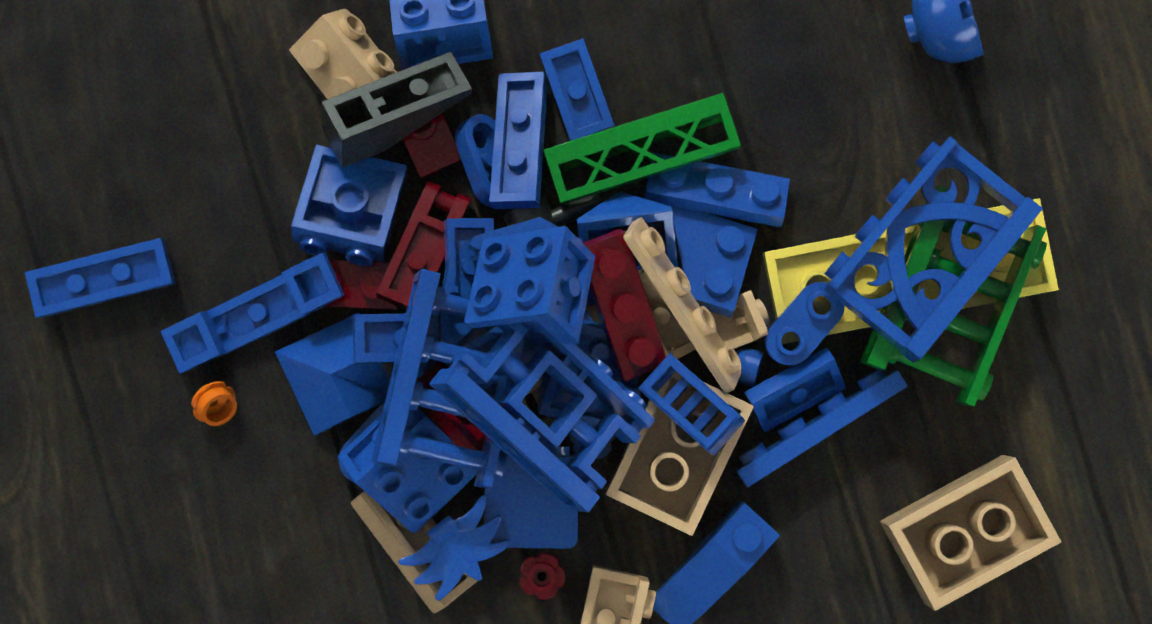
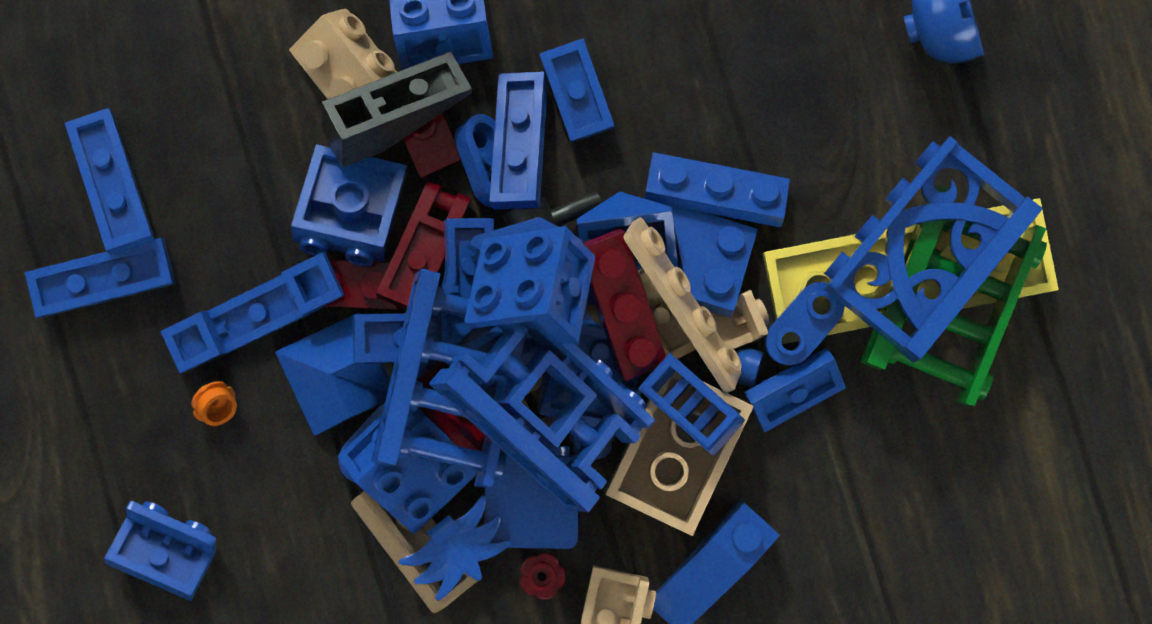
green fence [543,93,741,205] -> none
blue plate [734,369,907,488] -> none
tan brick [880,455,1061,611] -> none
none -> blue plate [65,108,155,255]
none -> blue bracket [104,501,217,601]

